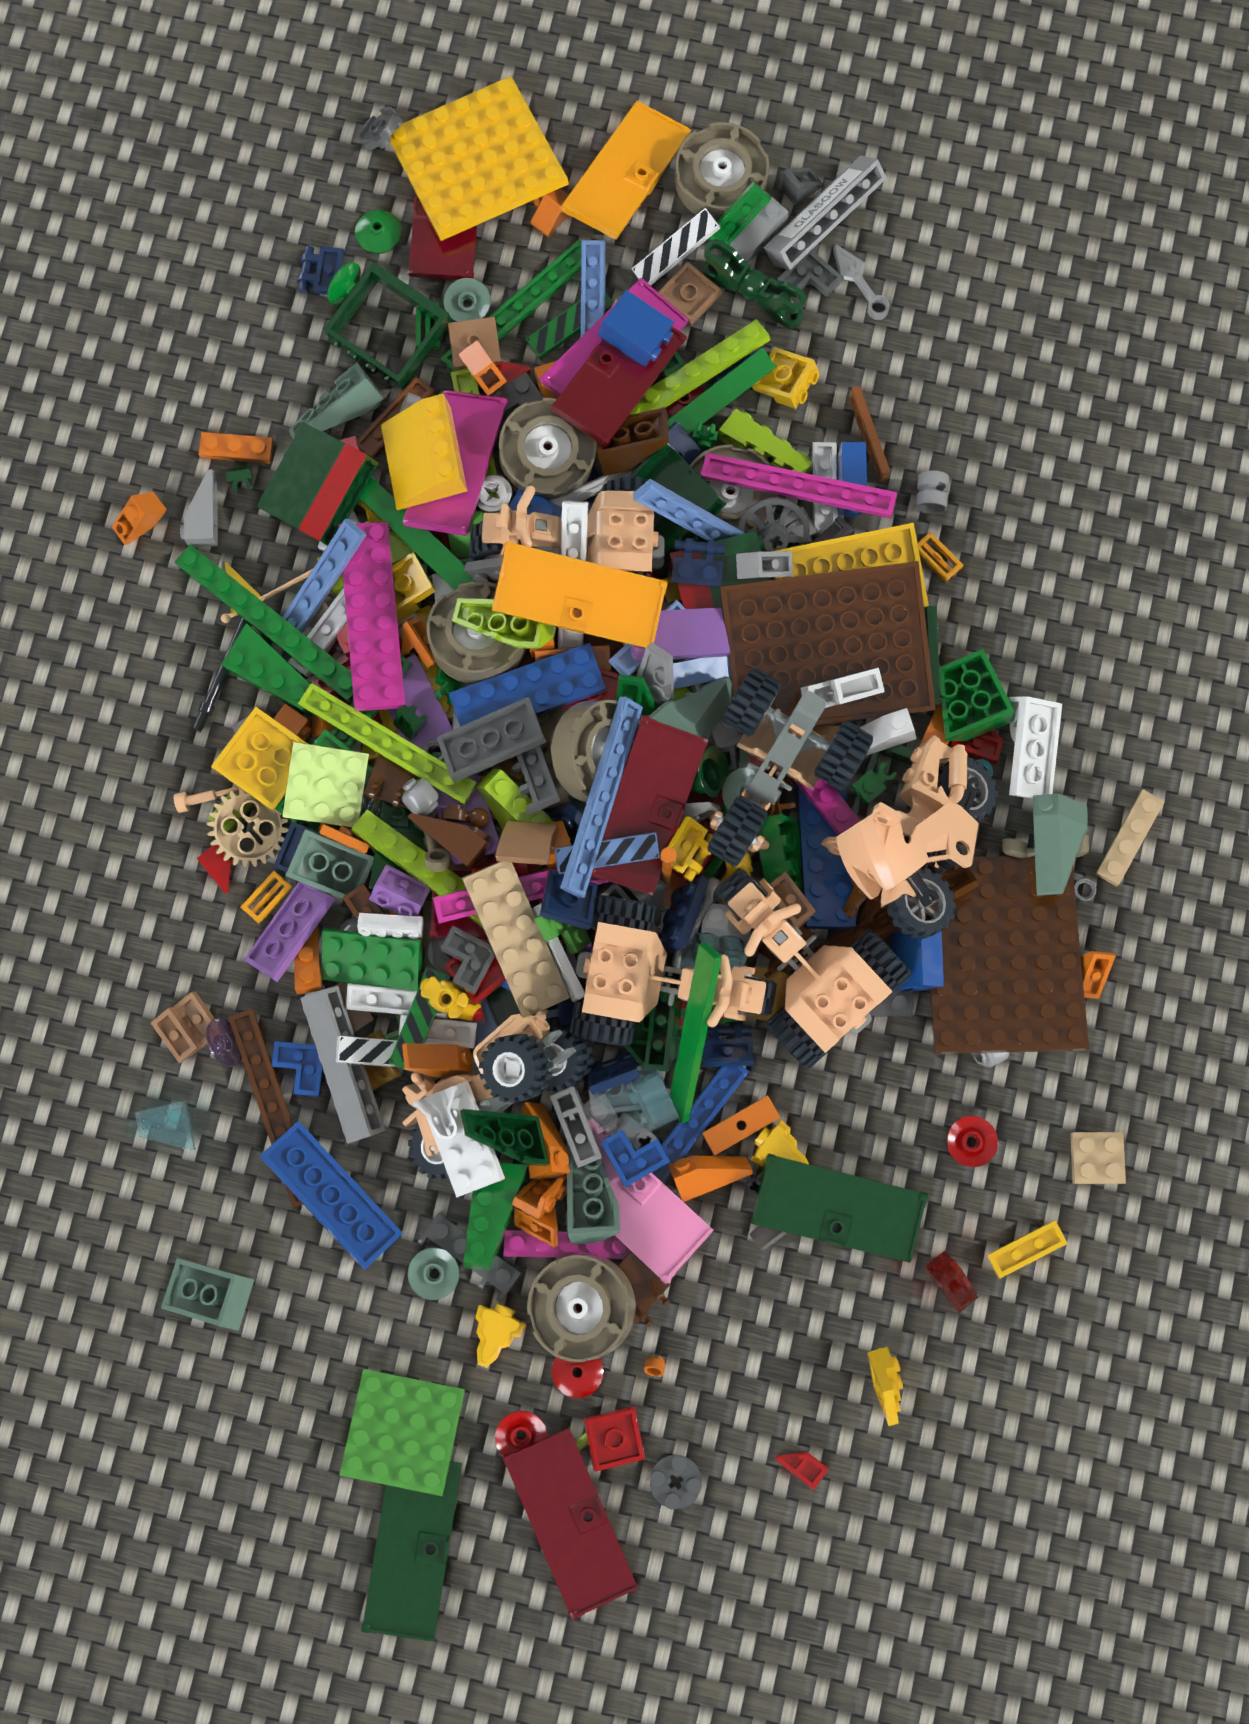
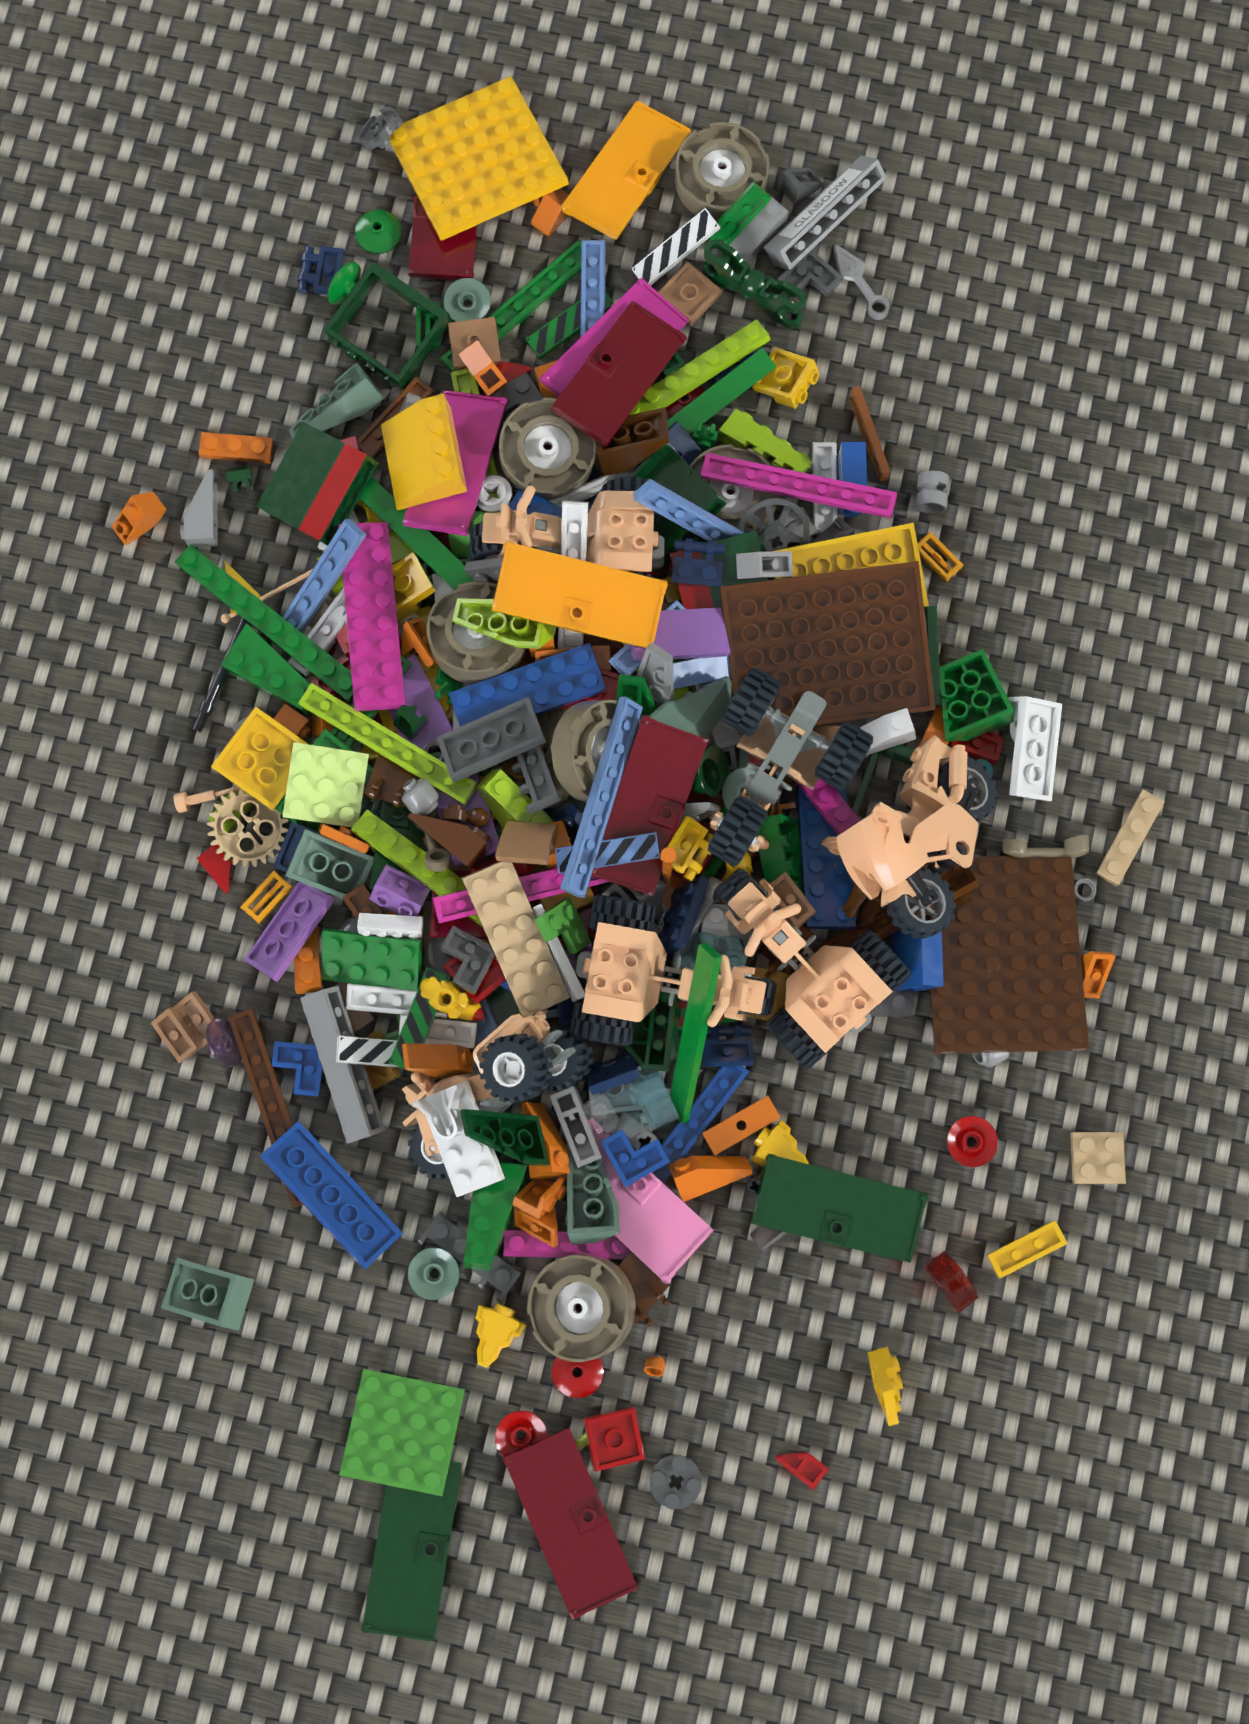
clear light blue wing [135,1101,196,1150] -> none
dark blue plate [540,870,598,930] -> none
blue brick [597,290,674,367] -> none
white slope [800,668,885,708] -> none
green plate [851,762,897,805] -> none
sand green wedge [1033,794,1088,896] -> none

